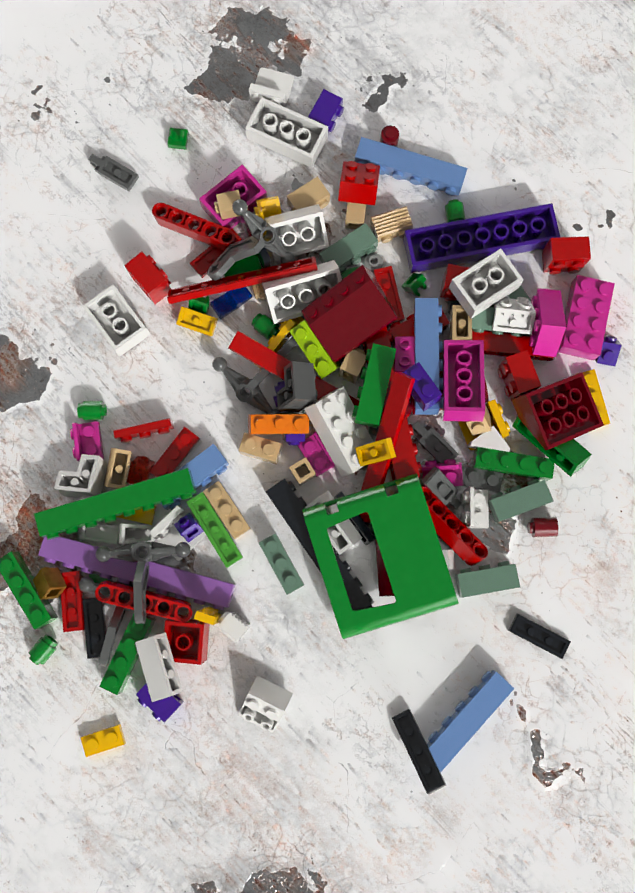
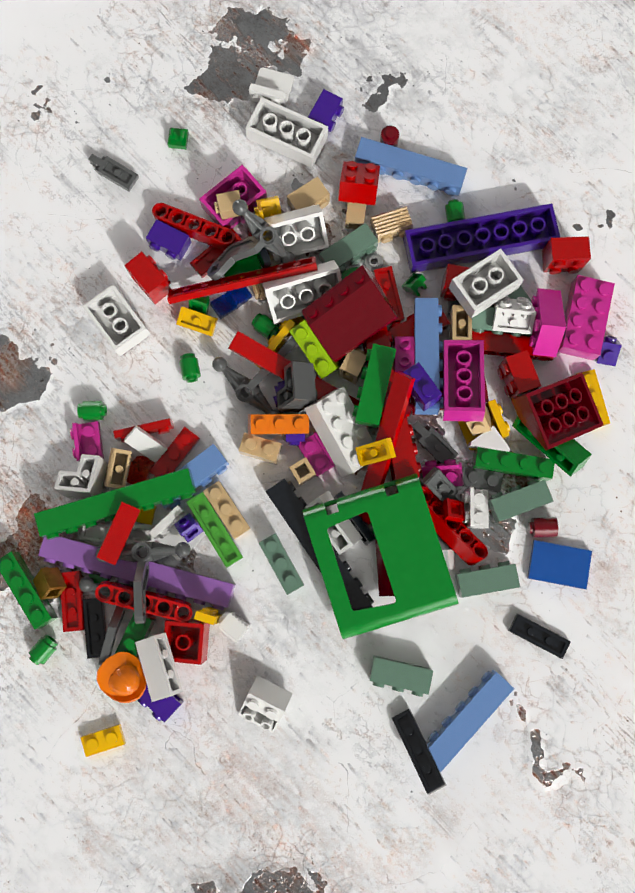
none -> red tile [97,502,141,565]
none -> orange hat [97,652,147,703]
none -> white tile [124,425,167,463]
none -> dark purple brick [146,219,192,261]
none -> green brick [179,353,201,383]
none -> sand green brick [369,656,433,697]
none -> red plate [443,498,465,523]
none -> blue tile [527,540,592,590]

